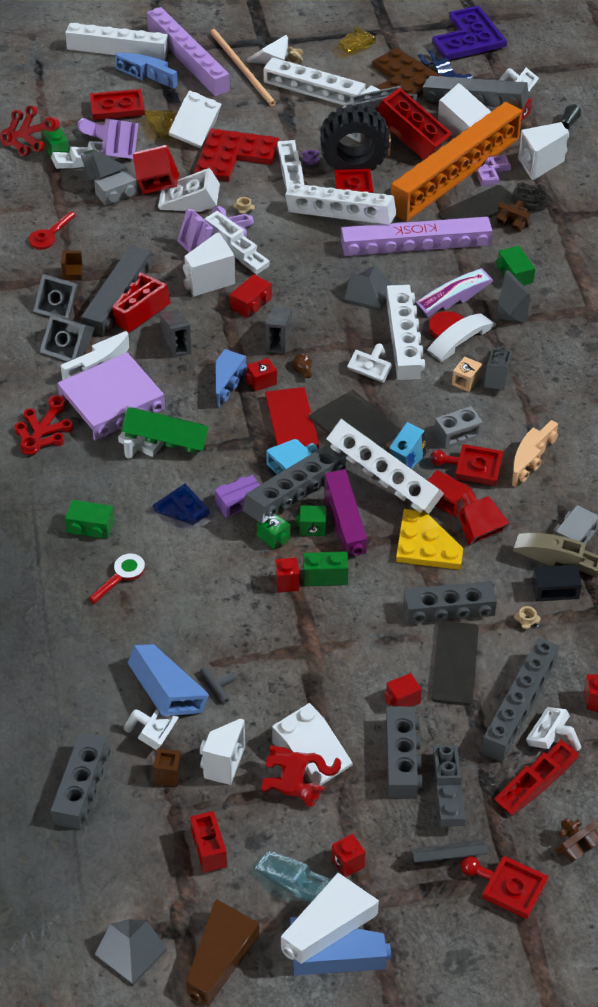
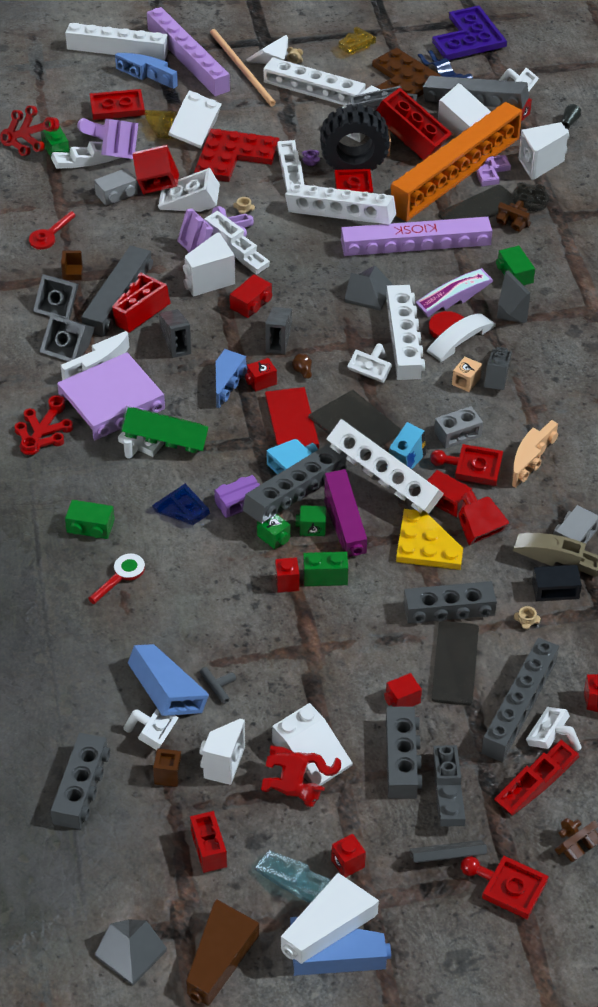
dark grey slope [81,149,125,180] -> none

